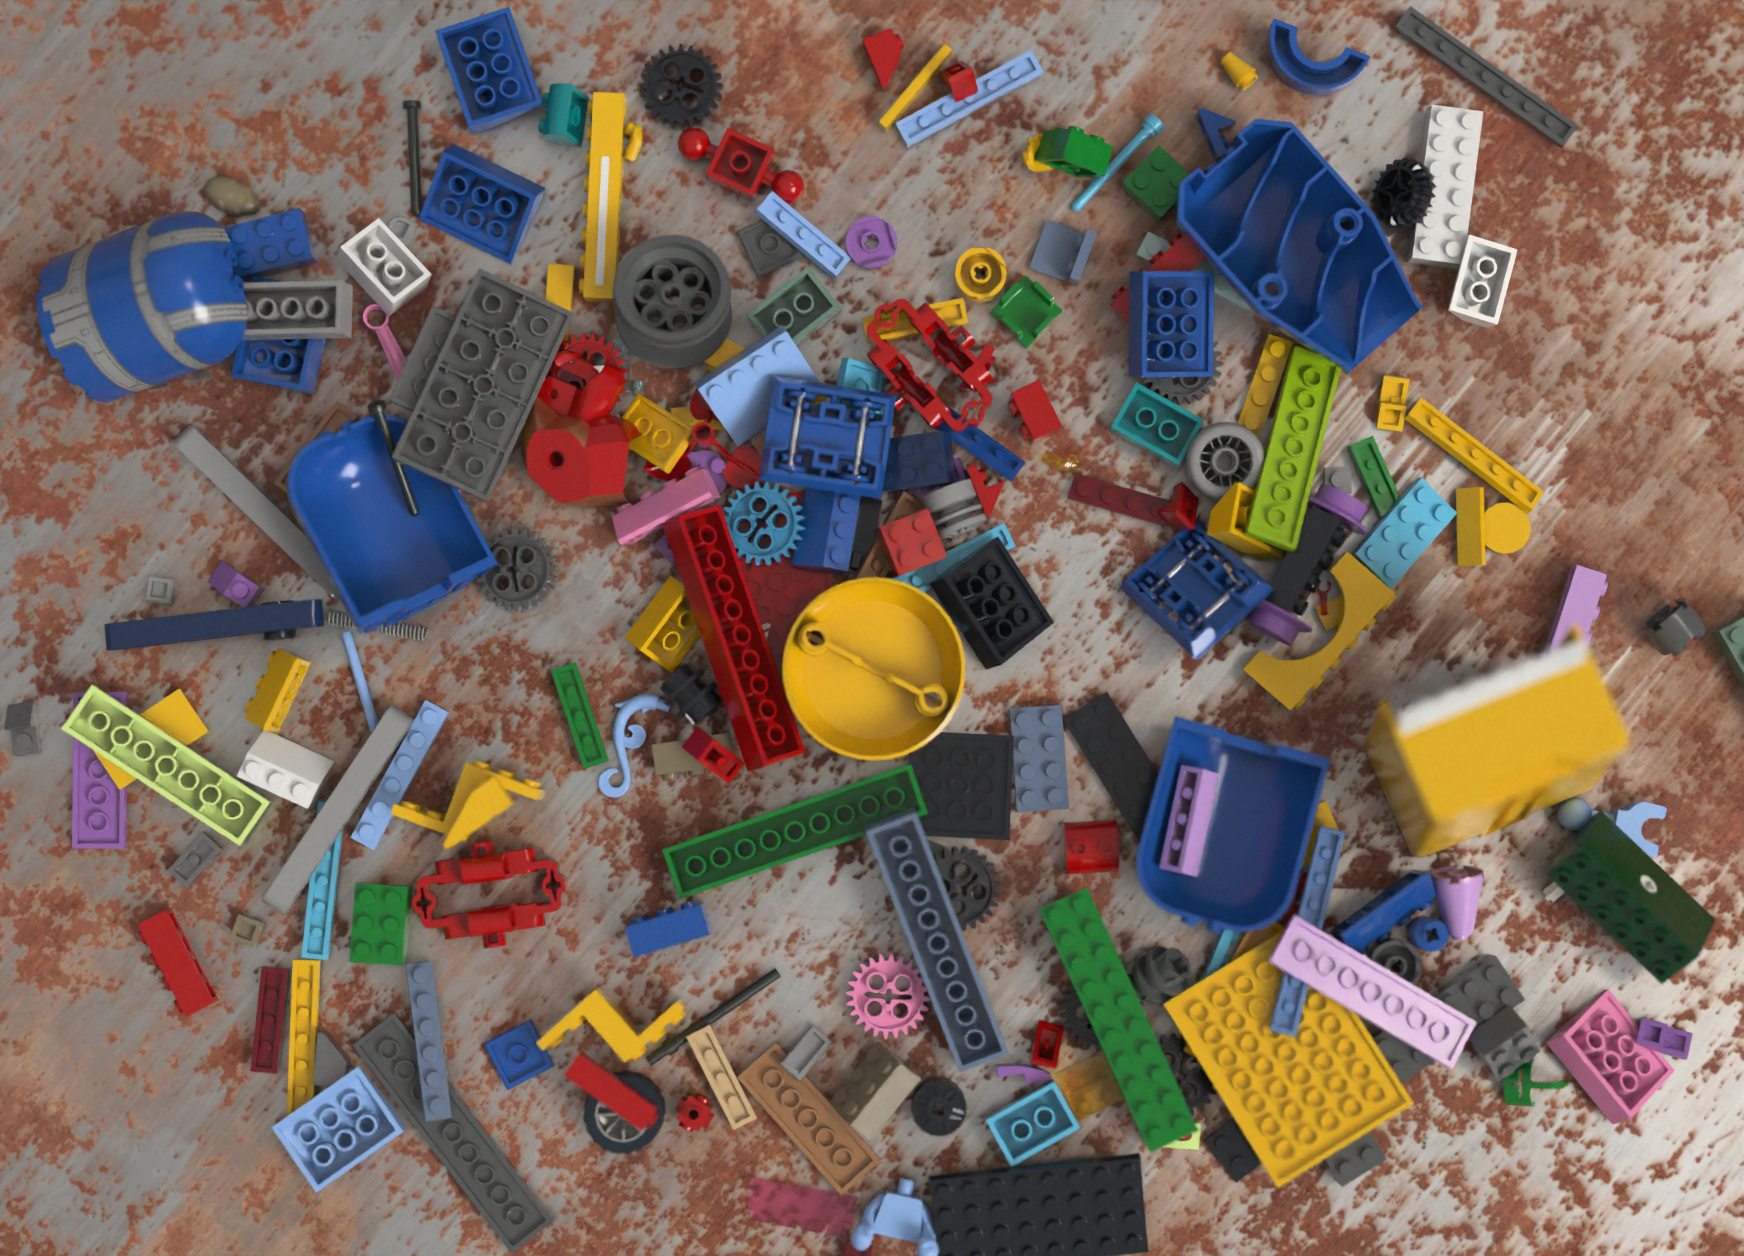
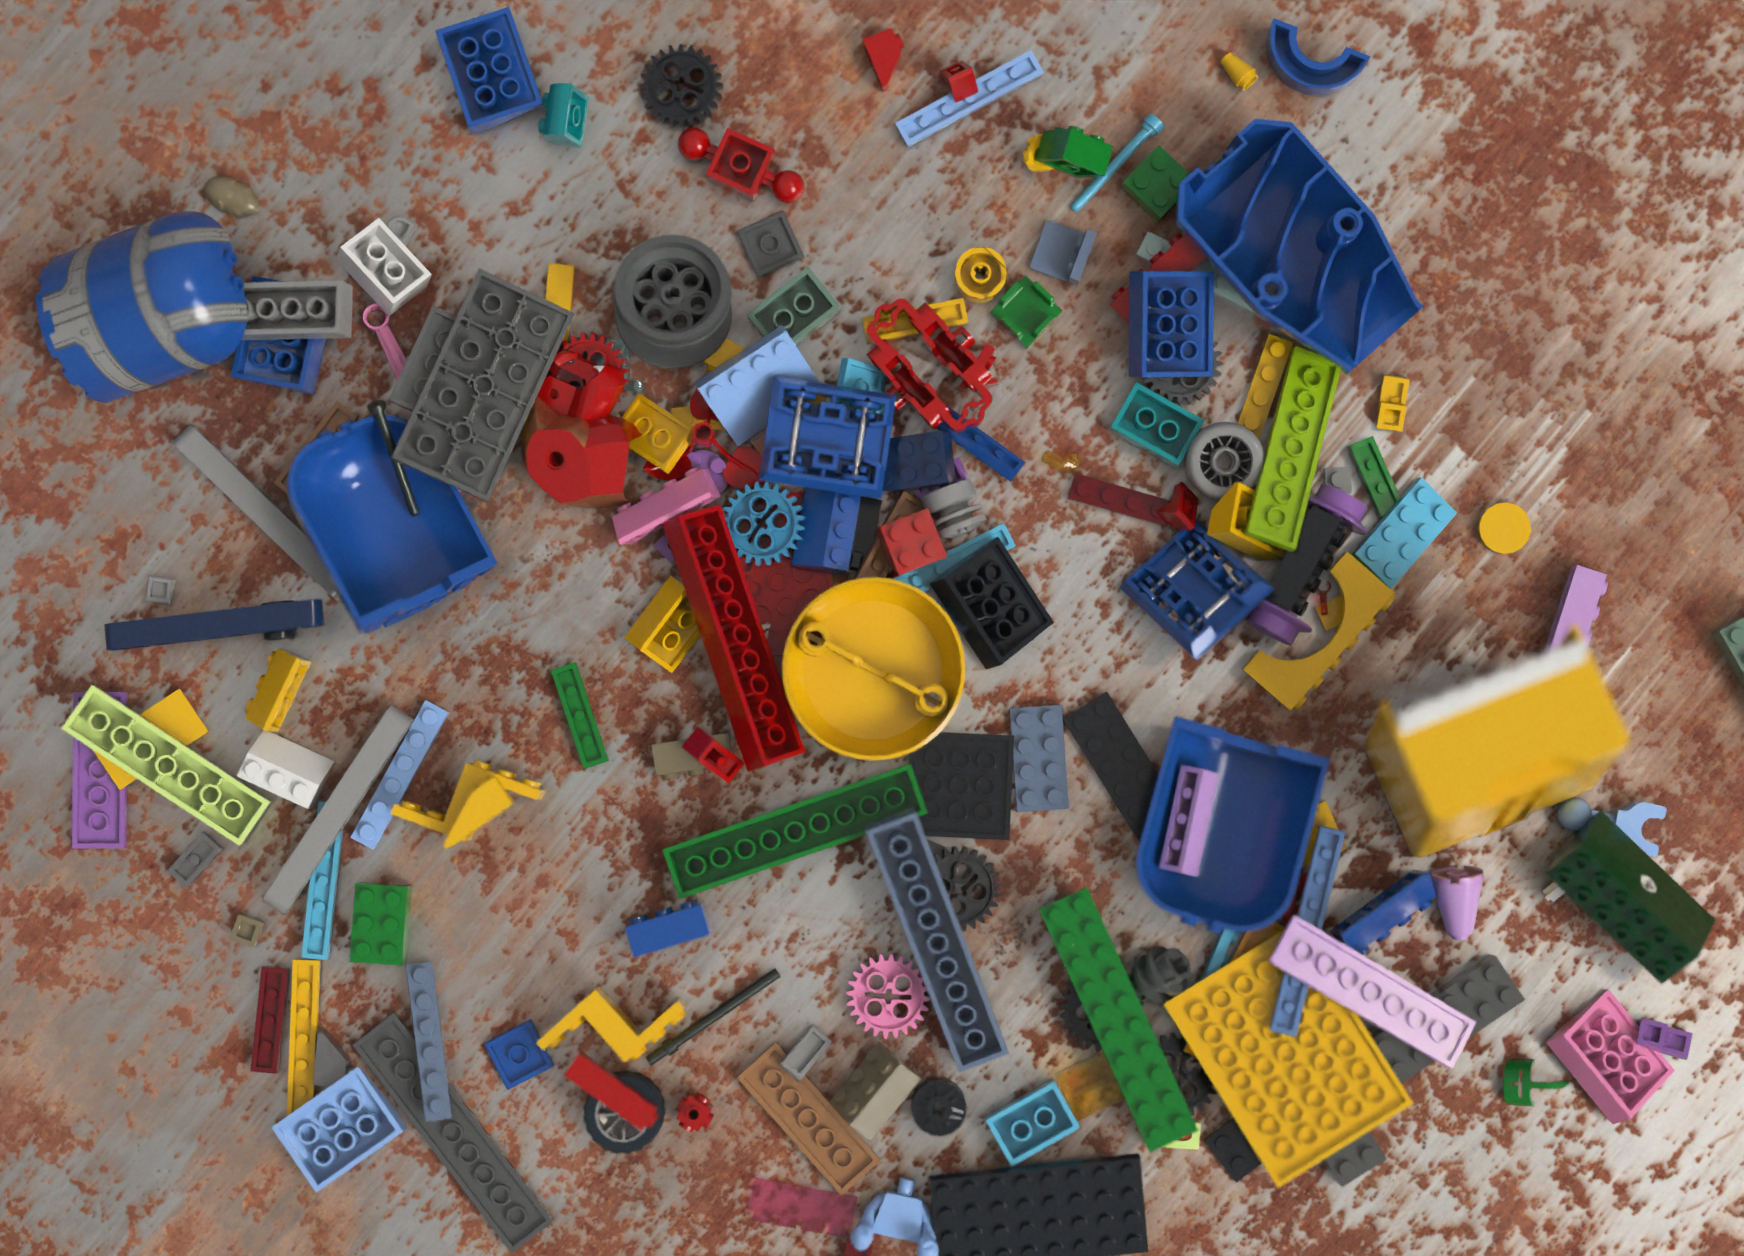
flat silver slope [4,701,42,756] -> none
red brick [137,909,219,1017] -> none
medium lavender slope [207,560,265,607] -> none
blue brick [224,208,318,282] -> none
light grey piece [324,609,429,641] -> none
light blue bar [341,631,379,733] -> none
pearl dark grey bar [403,100,422,215] -> none
red piece [412,841,568,948] -> none
blue slope [419,144,546,264] -> none
dark grey gear [476,527,559,611] -> none
yellow brick [579,92,626,302] -> none
light blue plant [598,694,671,798] -> none
yellow arm [623,122,643,161] -> none
black piece [660,663,722,725] -> none
tan plate [686,1024,757,1130] -> none
light blue plate [754,191,851,279] -> none
medium lavender plate [845,216,897,269] -> none
yellow tile [879,44,952,133] -> none
red slope [966,464,1005,518] -> none
medium lavender slope [996,1063,1052,1084] -> none
red brick [1007,379,1062,446] -> none
red slope [1029,1020,1064,1069] -> none
red brick [1063,820,1119,875] -> none
blue slope [1195,108,1236,162] -> none
dark grey brick [1366,938,1422,986] -> none
black gear [1370,158,1437,229] -> none
dark grey plate [1394,6,1578,148] -> none
yellow plate [1404,397,1544,514] -> none
white brick [1407,105,1483,270] -> none
blue piece [1407,916,1449,952] -> none
white slope [1448,235,1517,328] -> none
yellow tile [1456,487,1486,567] -> none
dark grey brick [1468,1005,1540,1082] -> none
dark grey brick [1642,598,1707,656] -> none

